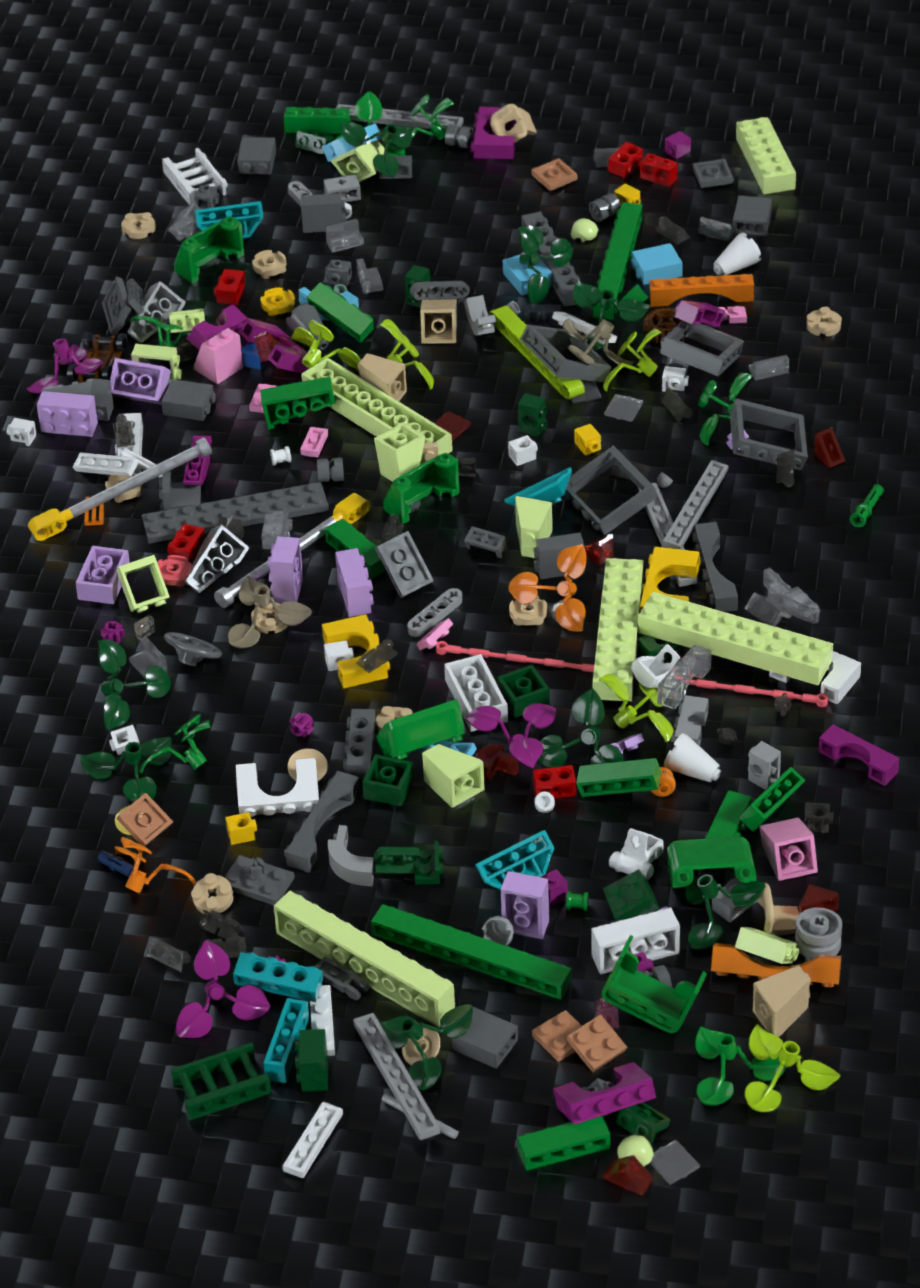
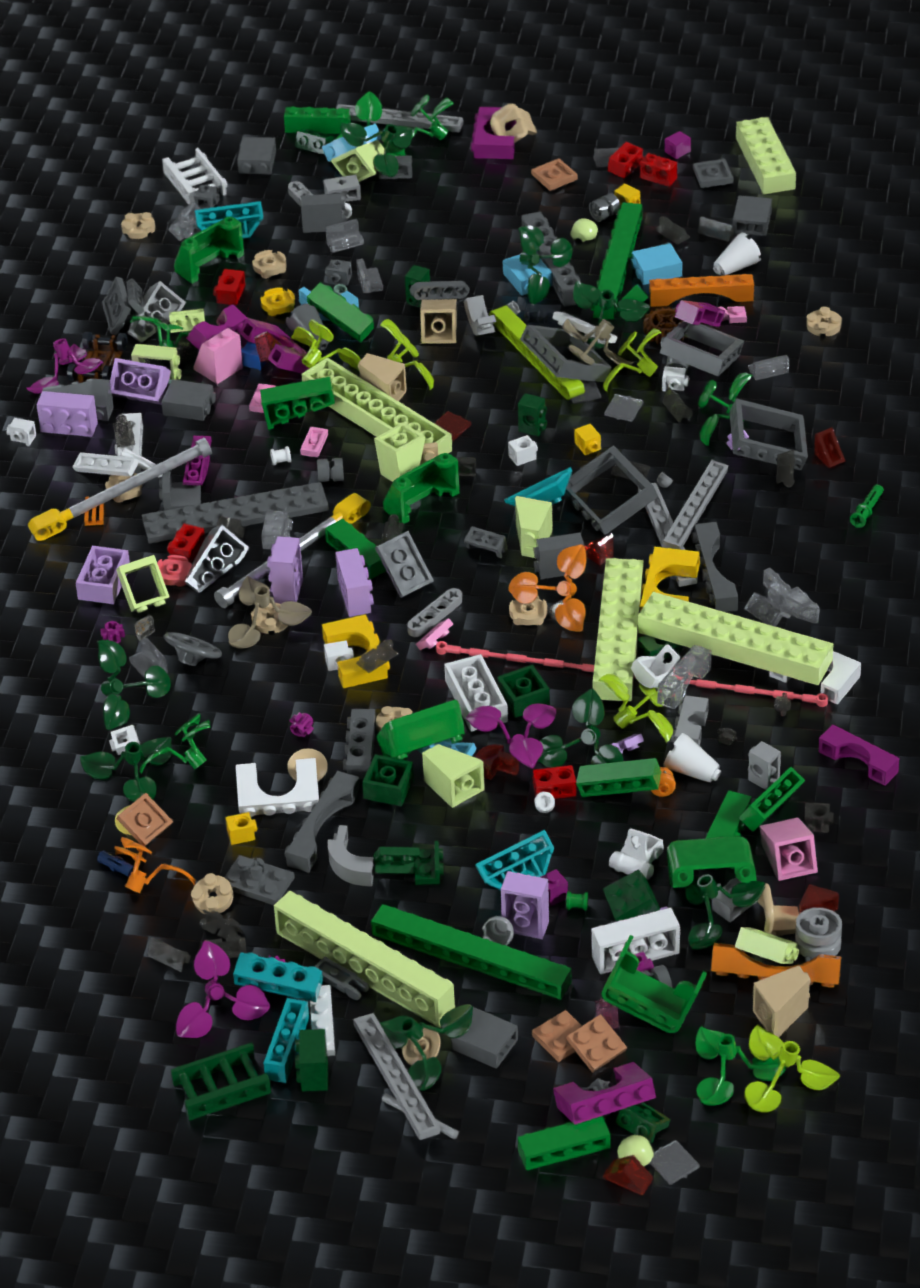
white plate [283,1102,343,1178] -> none
dark grey wheel [445,124,473,148] -> none

